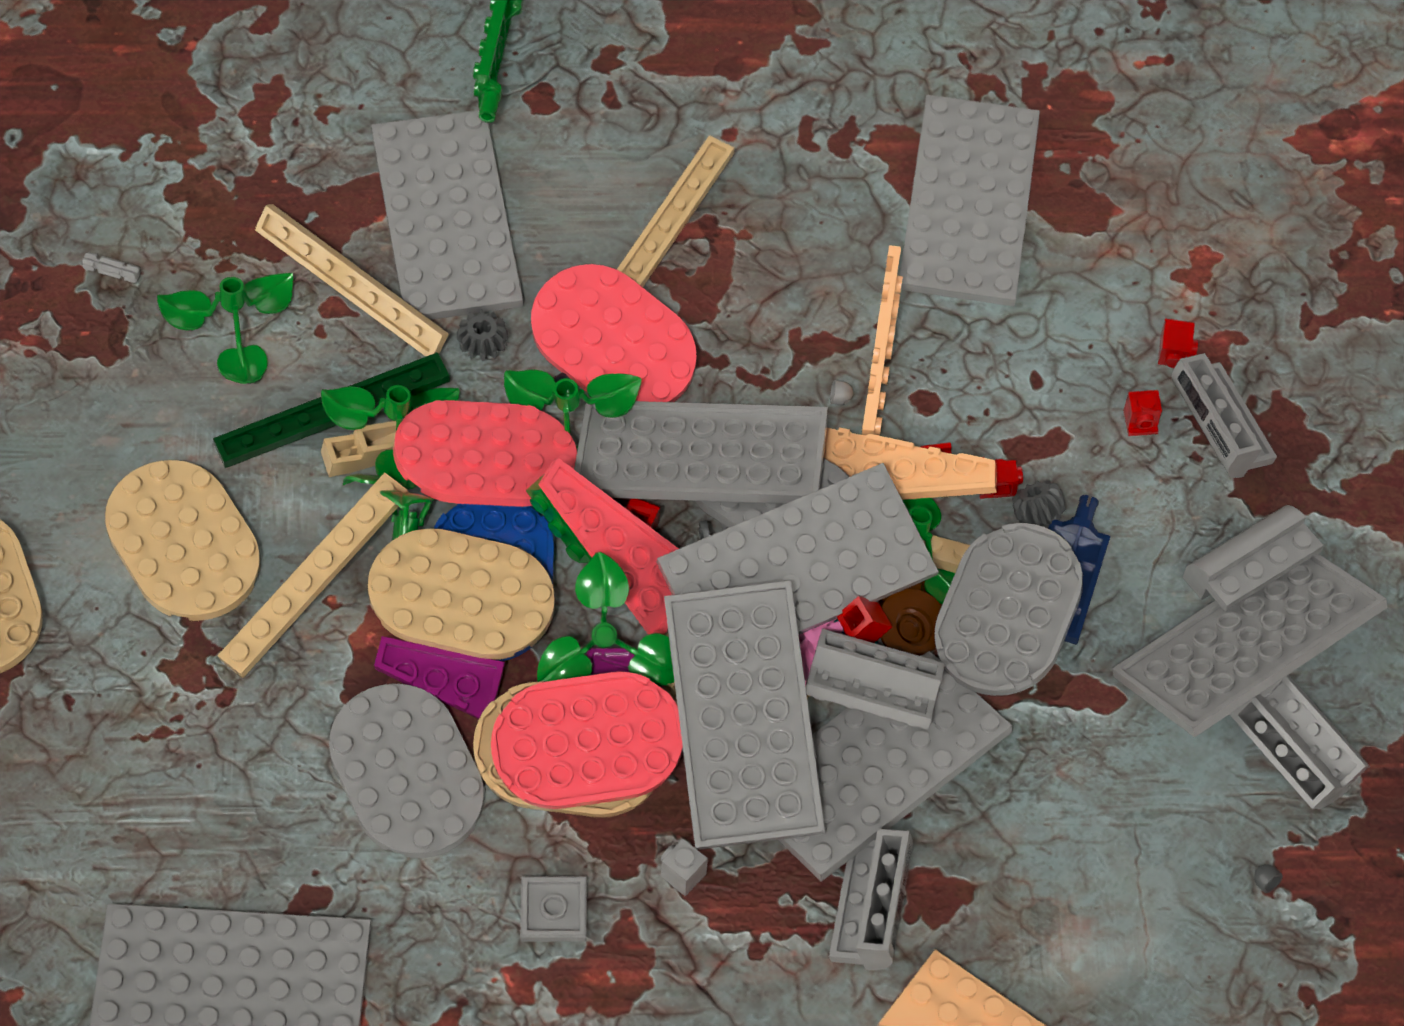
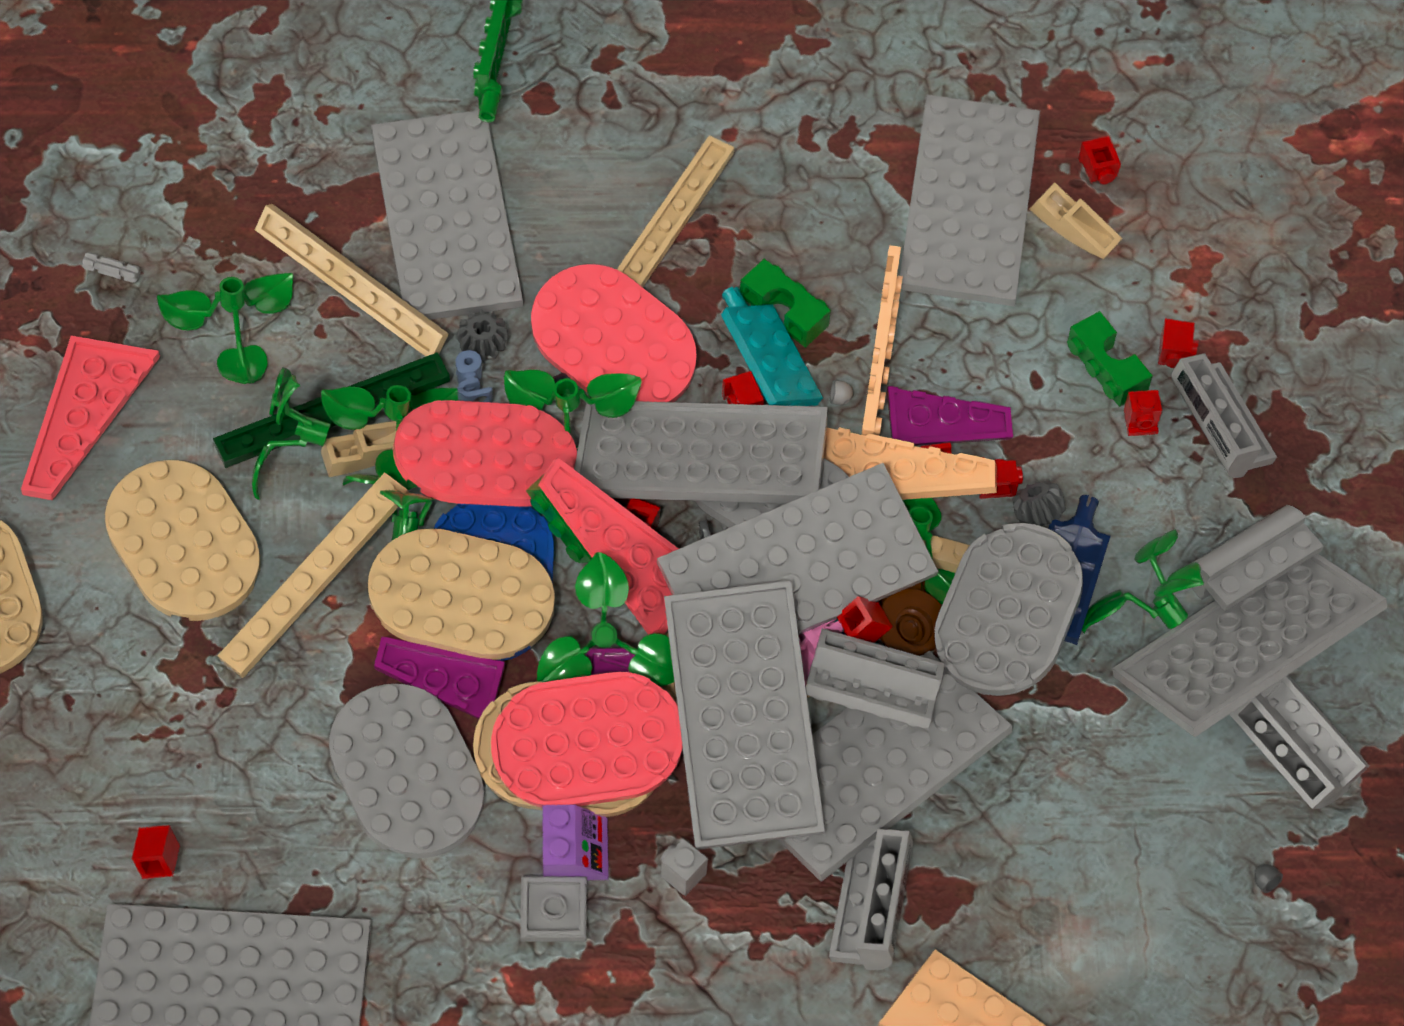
none -> coral wing [21,336,160,501]
none -> red brick [132,825,180,879]
none -> green plant [252,367,331,500]
none -> sand blue leg [455,350,493,403]
none -> medium lavender slope [543,805,608,880]
none -> teal plate [721,287,823,406]
none -> red brick [722,371,764,405]
none -> green arch [740,259,831,348]
none -> magenta wing [887,386,1013,446]
none -> tan slope [1029,183,1123,259]
none -> green arch [1067,311,1153,407]
none -> red brick [1078,136,1121,185]
none -> green plant [1082,529,1204,634]

